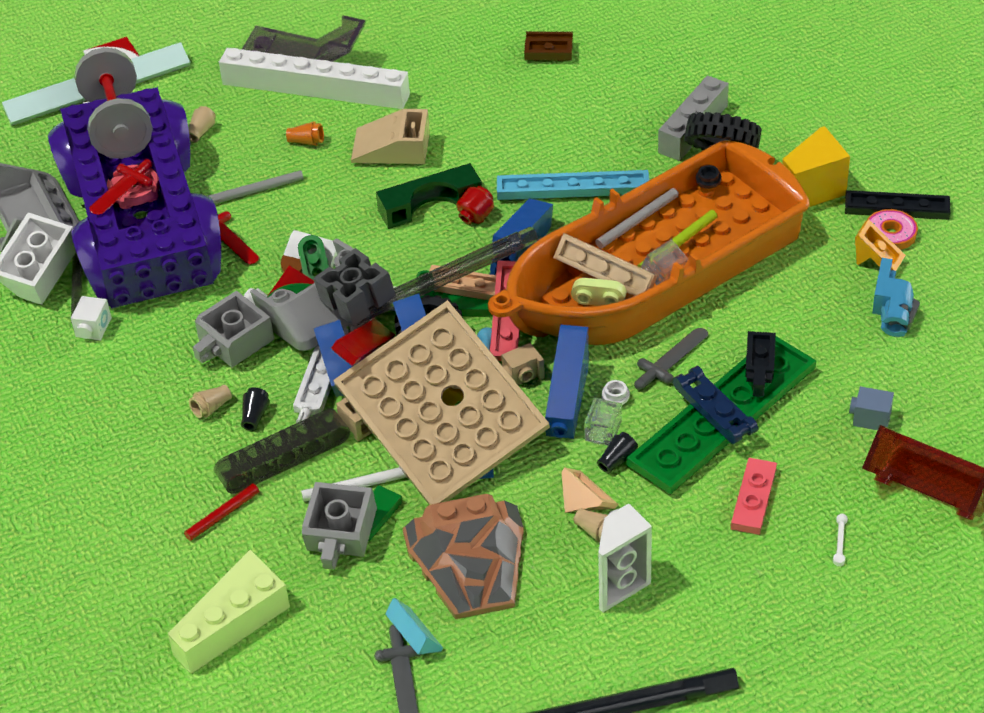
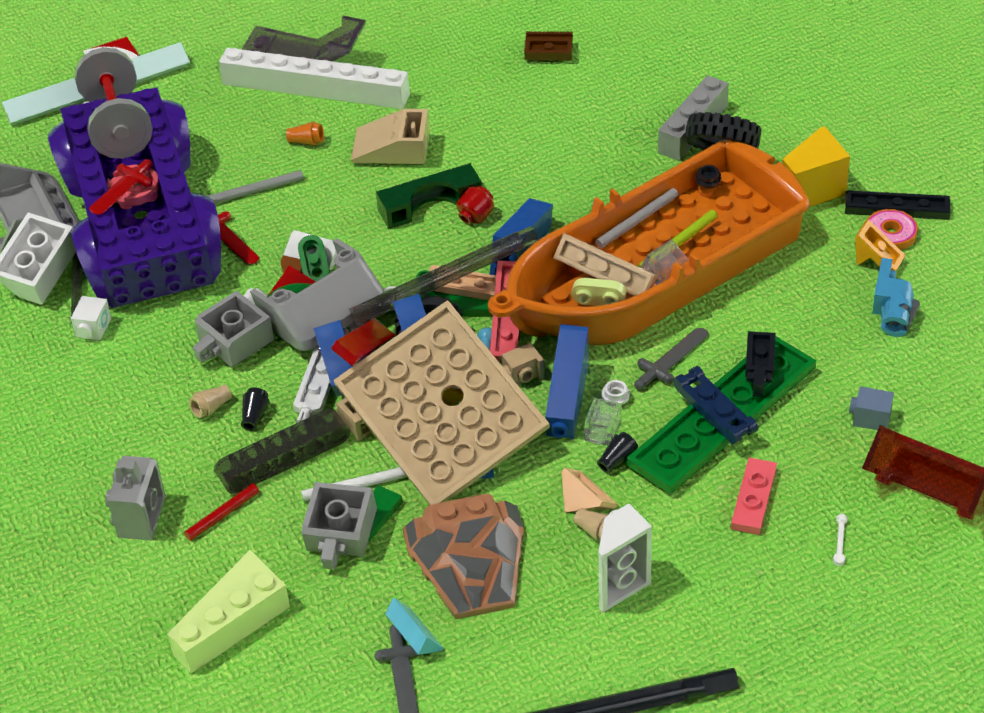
tan cone [188,106,216,142] -> none
dark grey brick [313,248,396,326] -> none
medium azure plate [497,170,649,200] -> none
none -> hinge [105,456,166,541]

